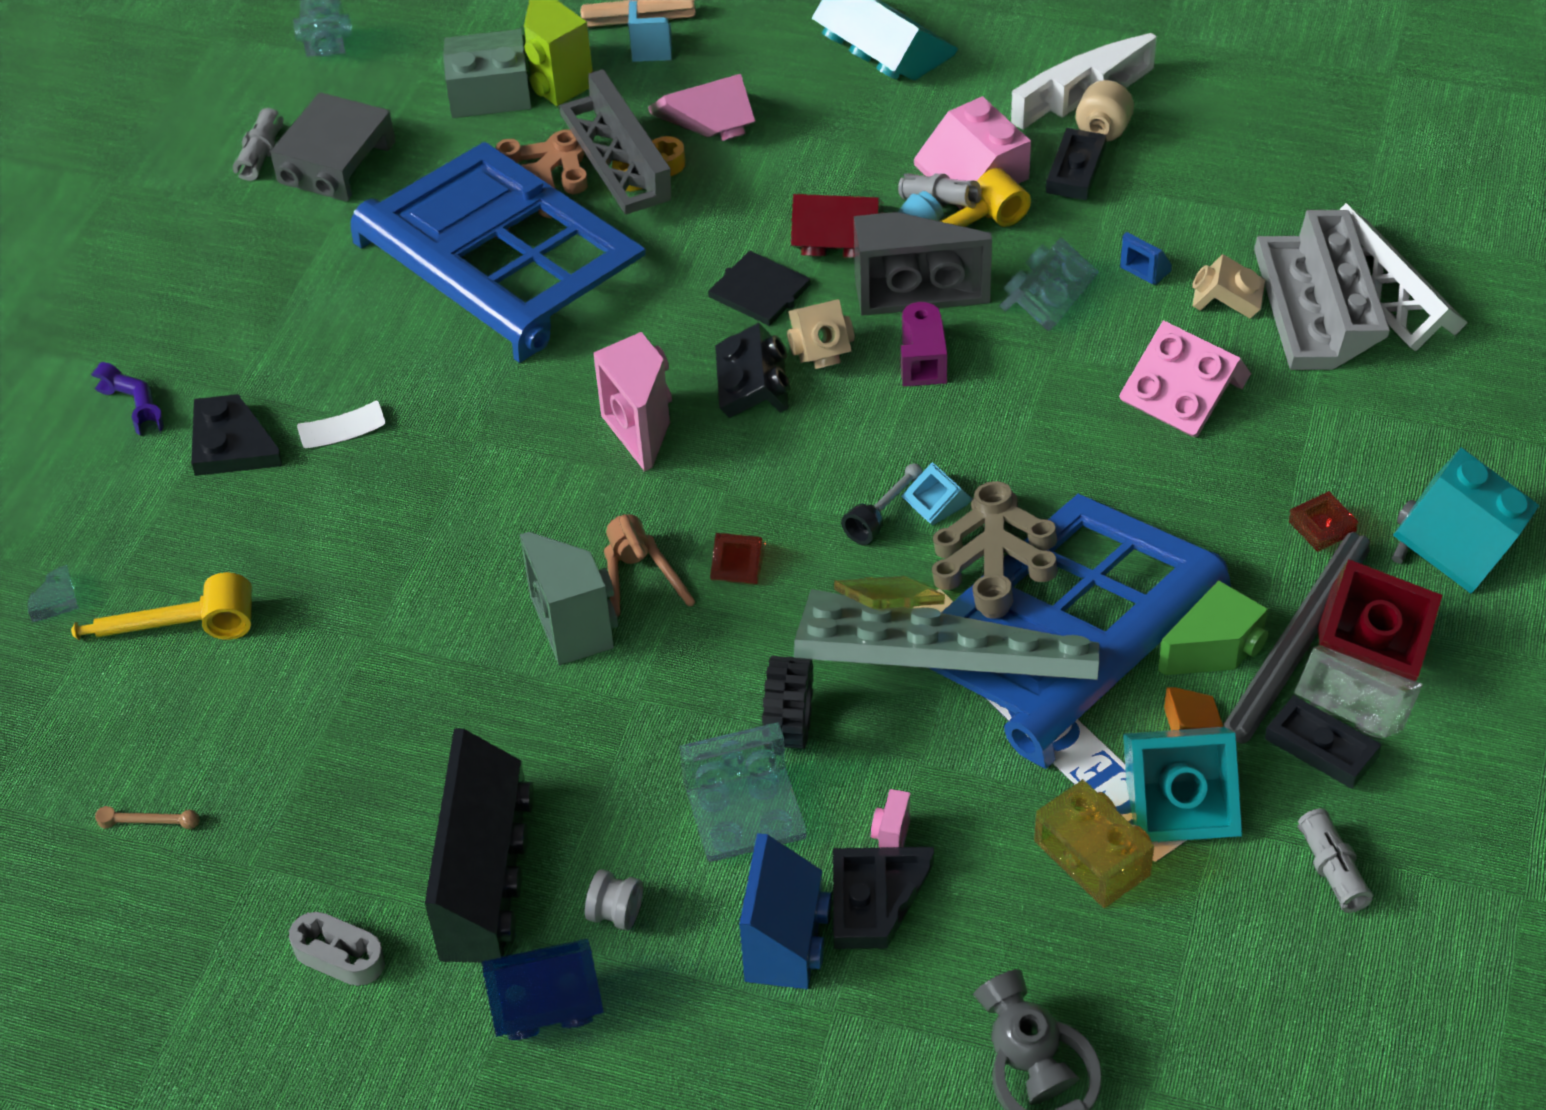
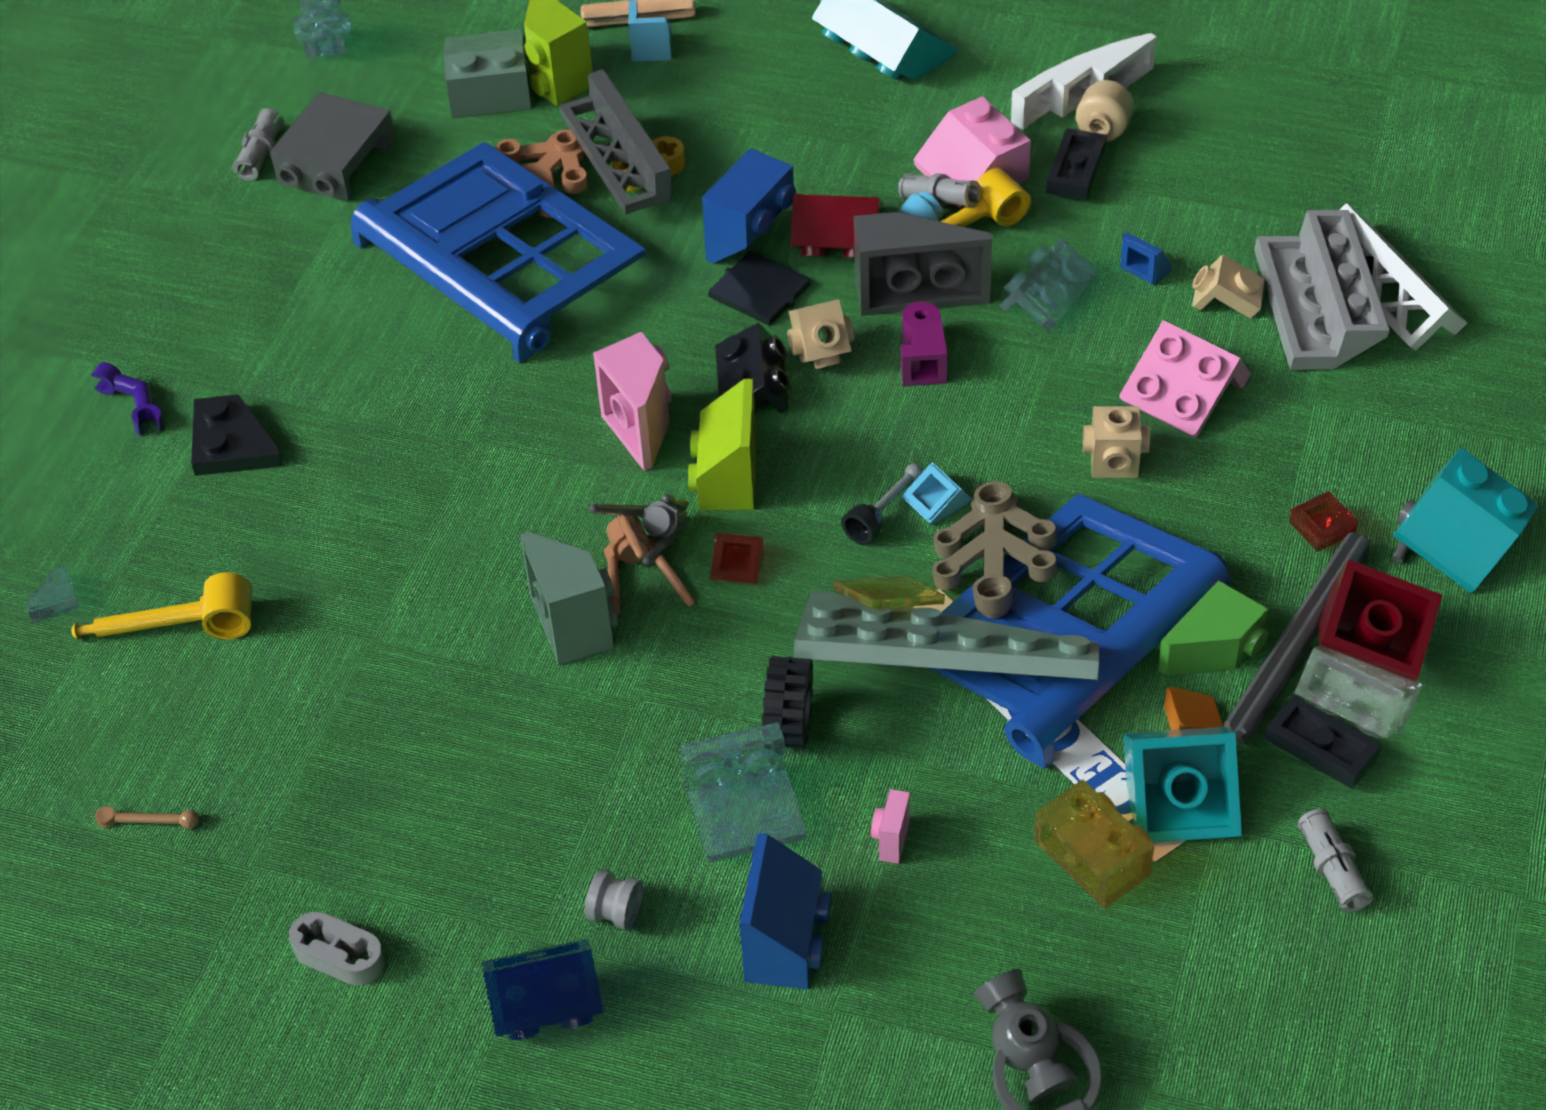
white sticker [297,400,385,448] -> none
black slope [425,728,534,963] -> none
bright pink slope [648,74,755,141] -> none
black wing [833,847,934,949] -> none
none -> dark grey plant [589,494,688,566]
none -> lime slope [688,379,757,510]
none -> blue slope [702,148,796,263]
none -> tan brick [1083,406,1150,478]

